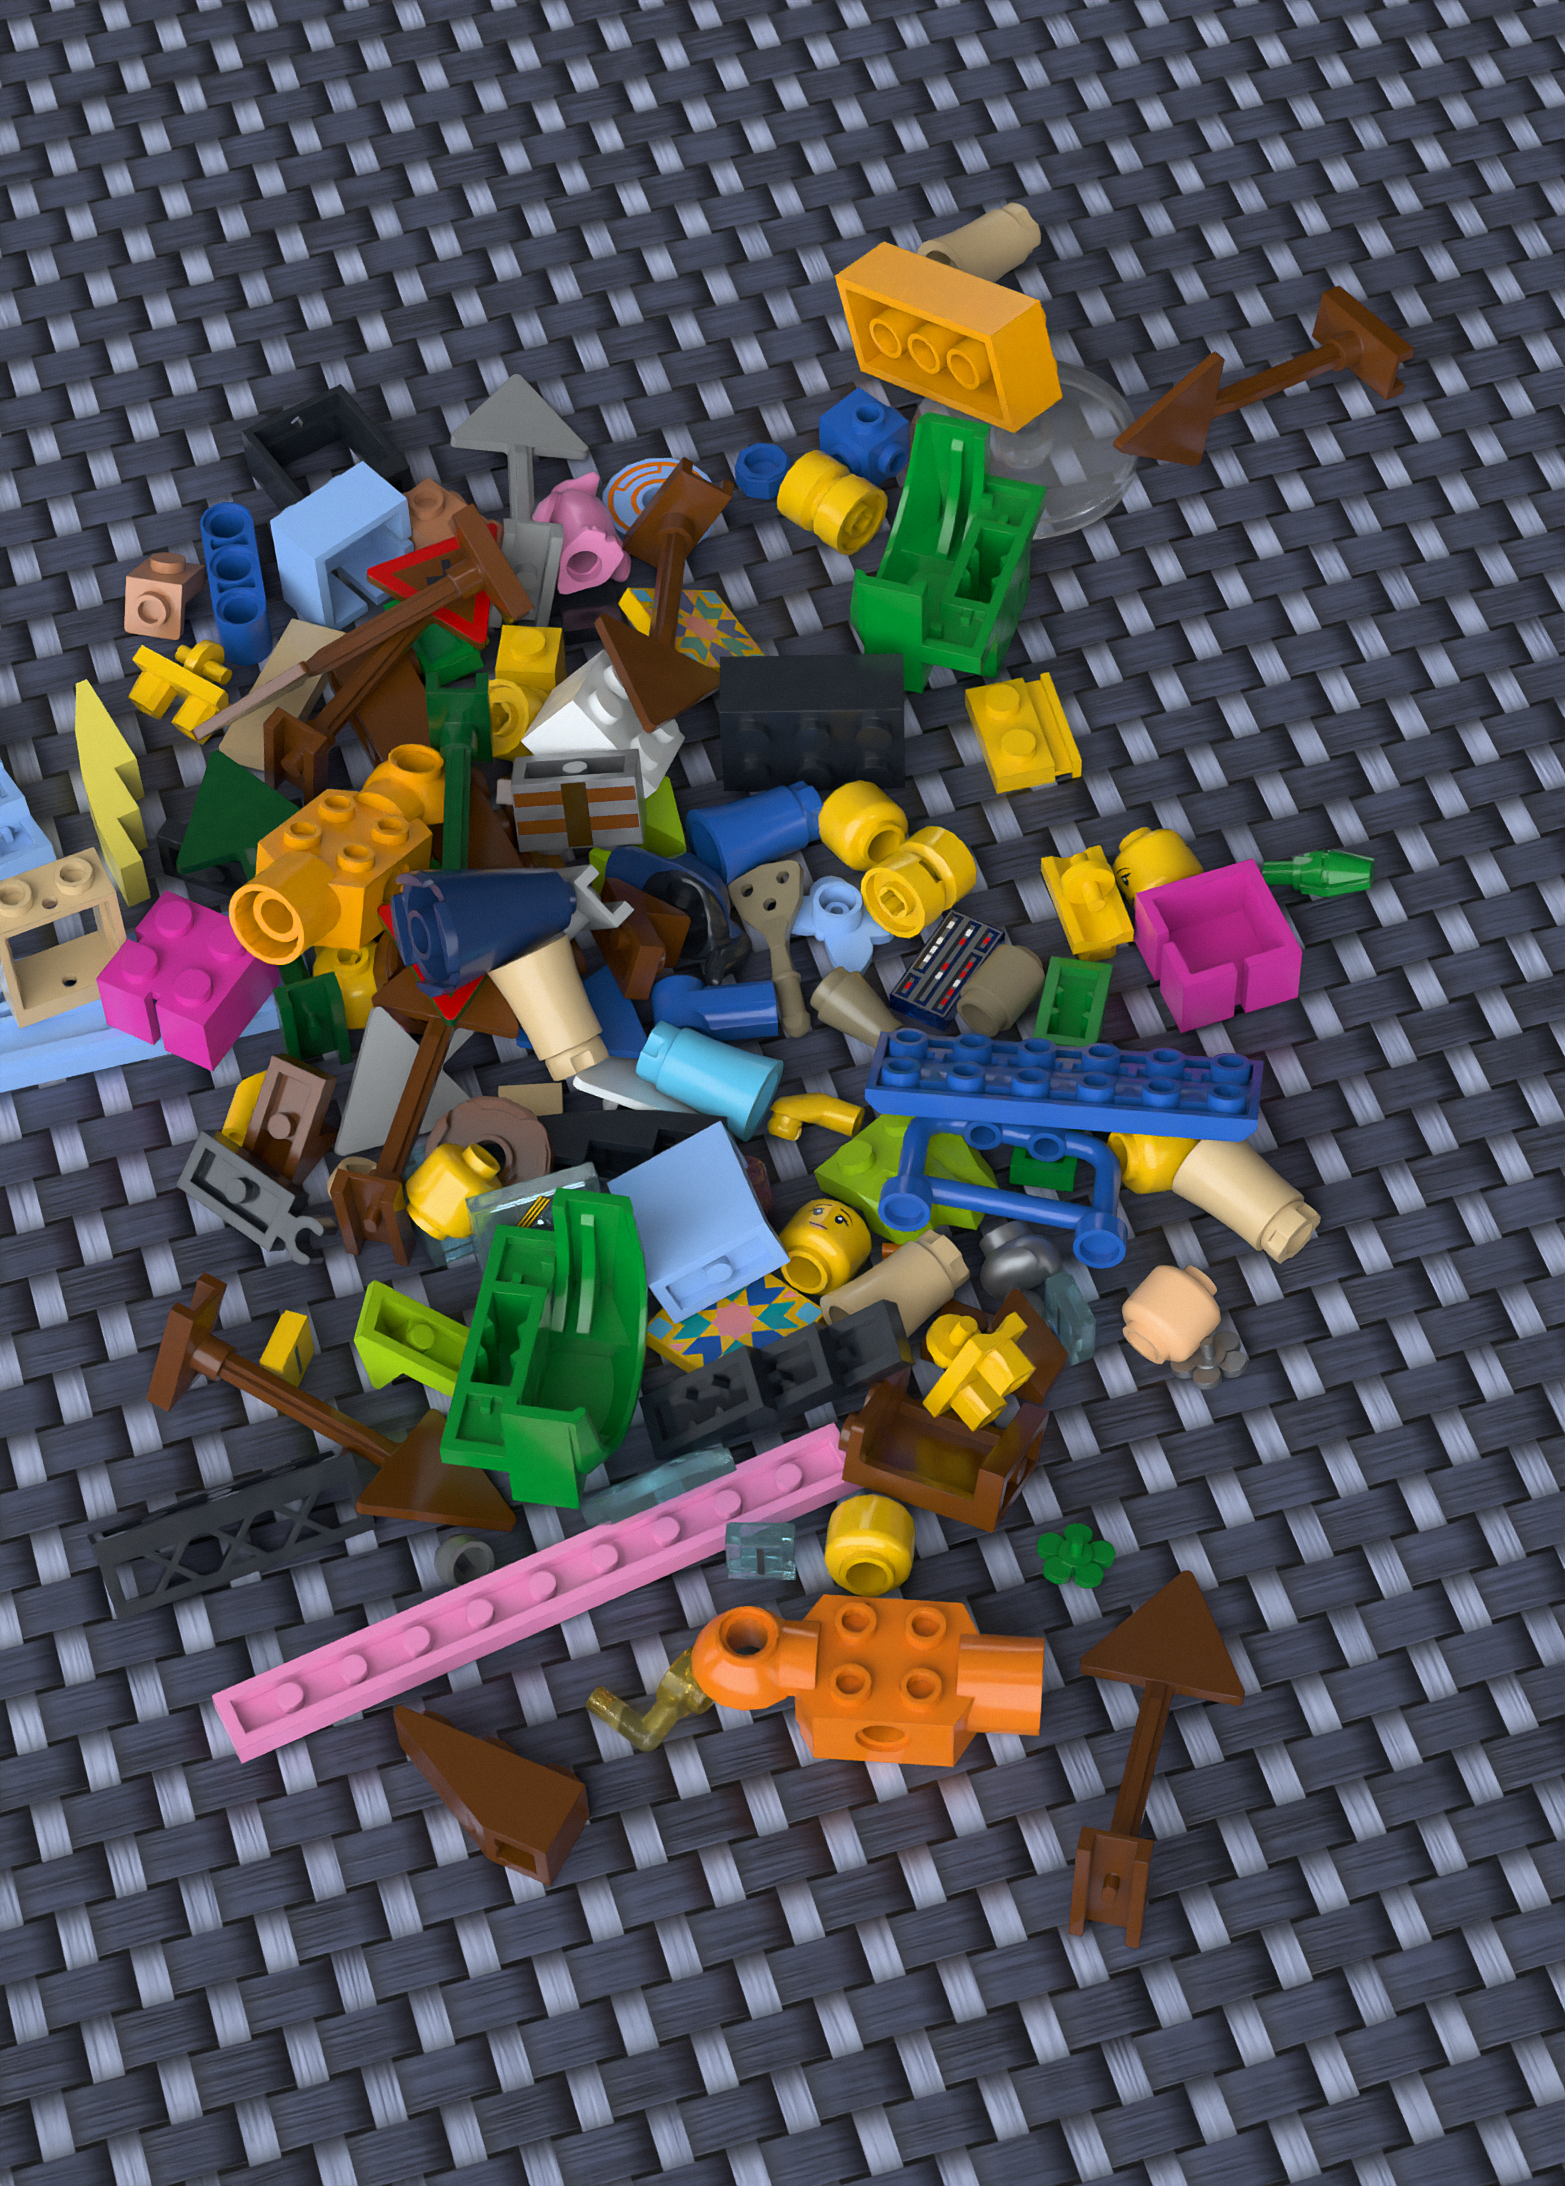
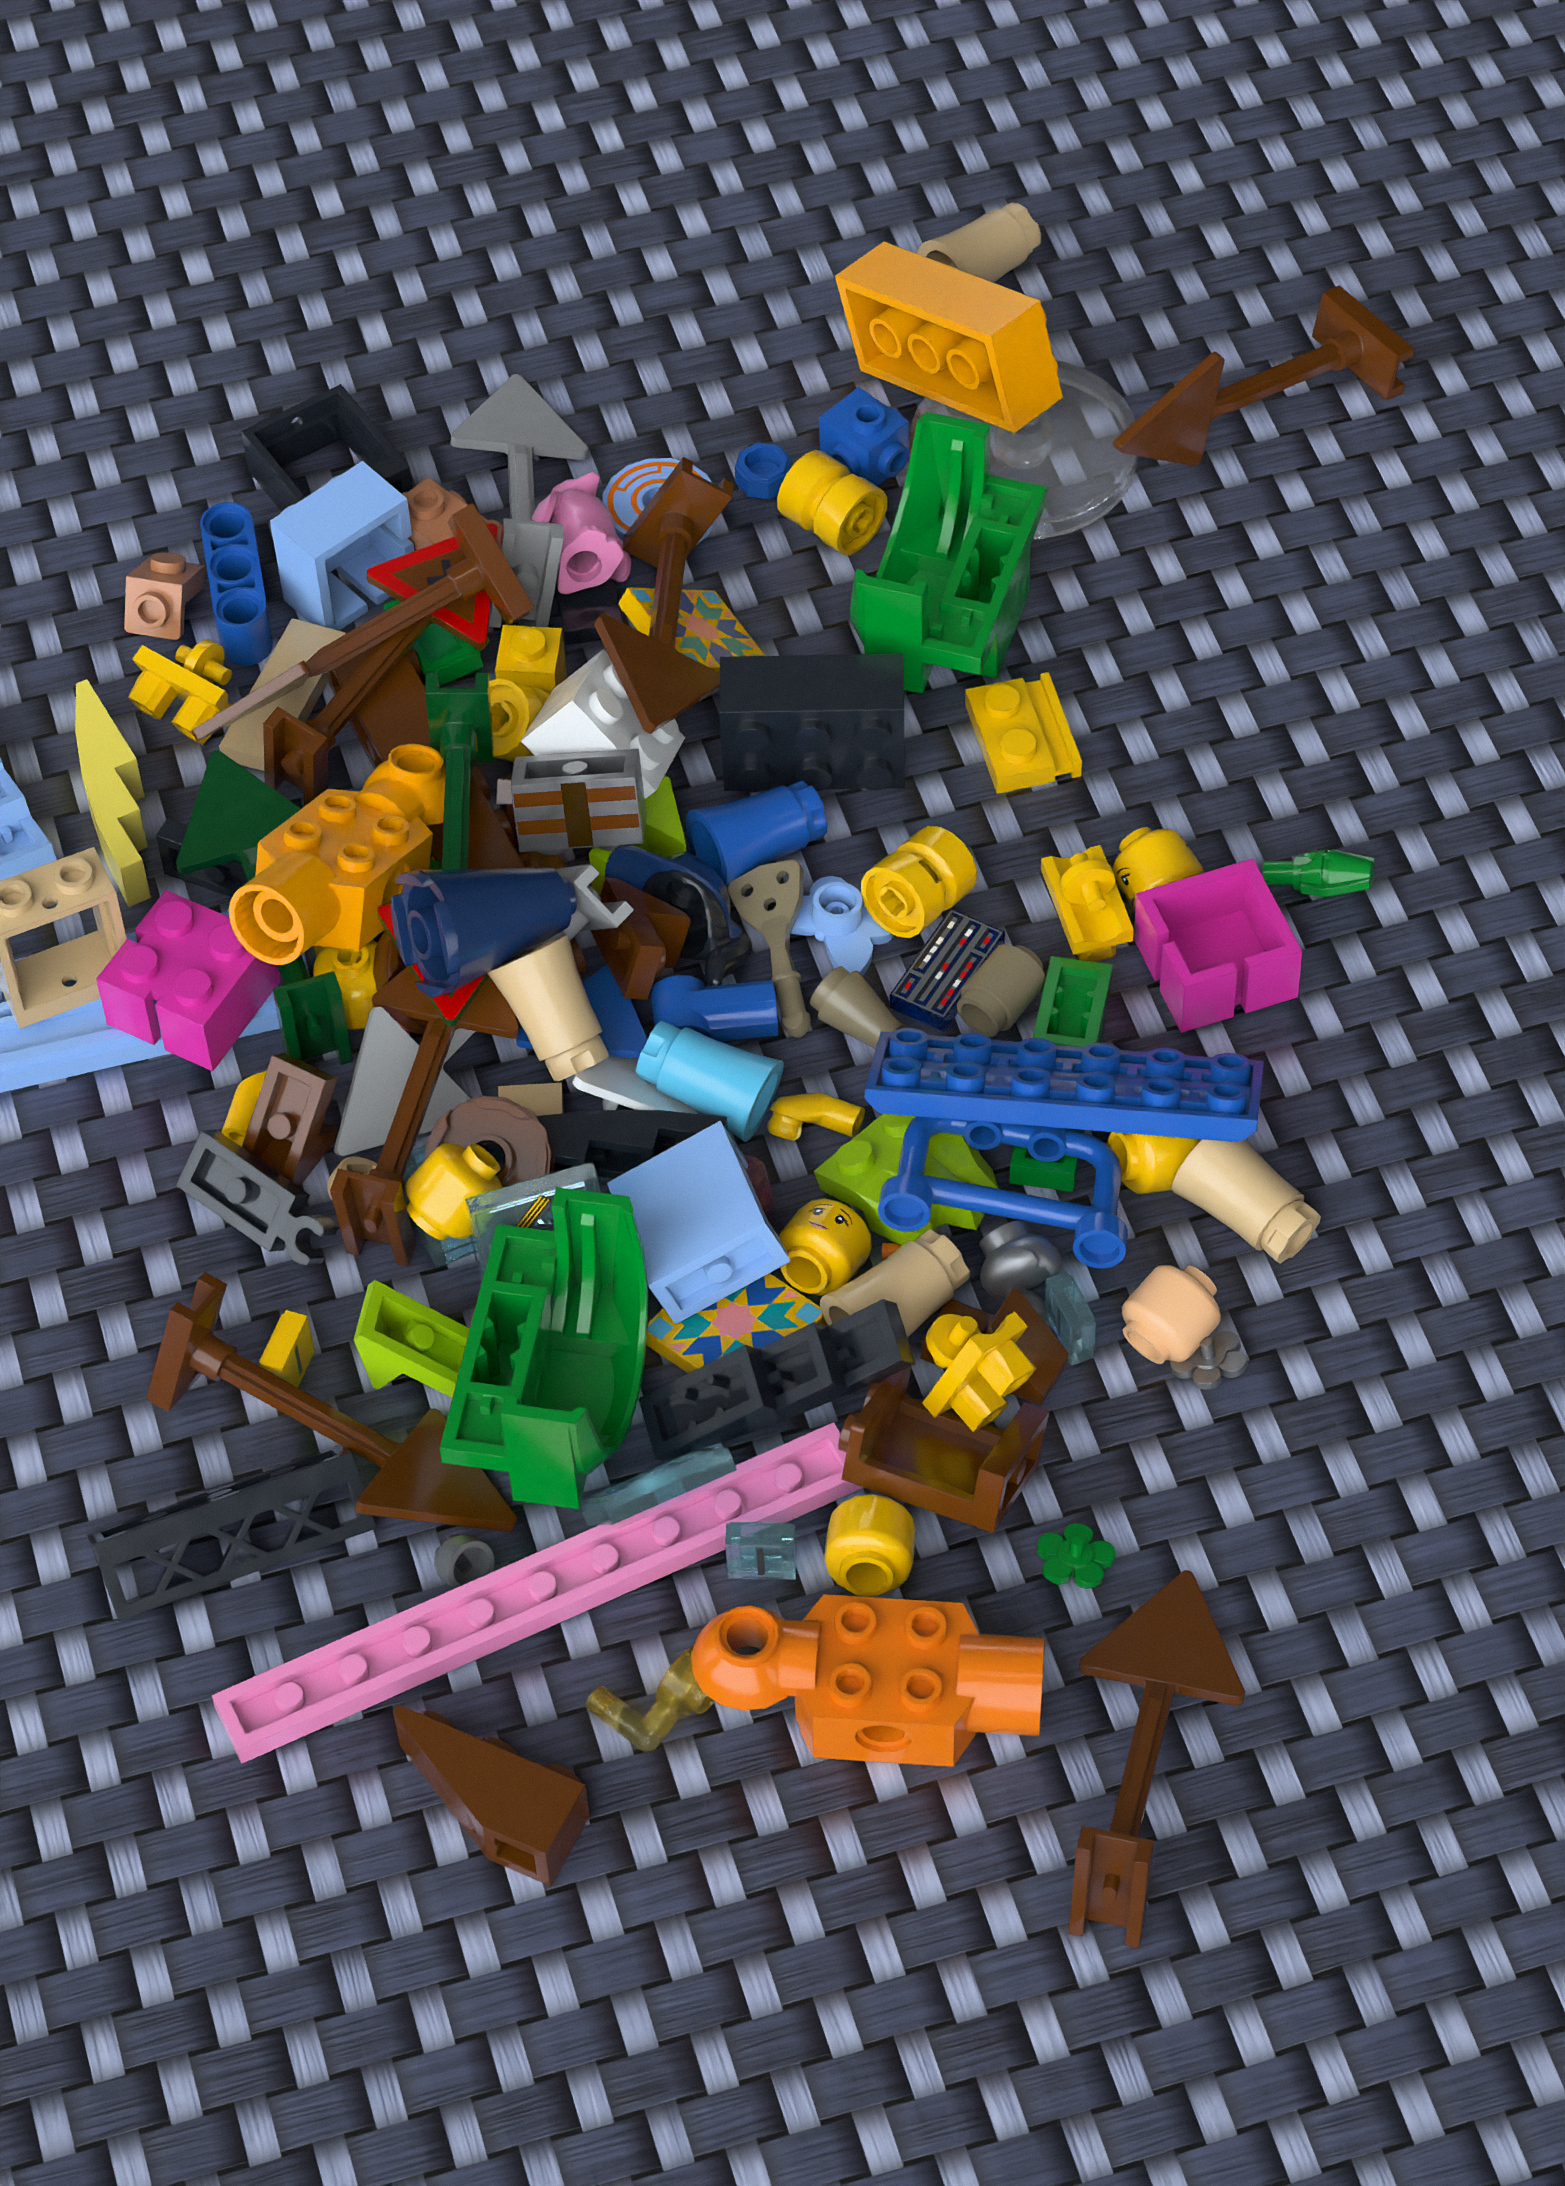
yellow head [818,780,908,872] -> none

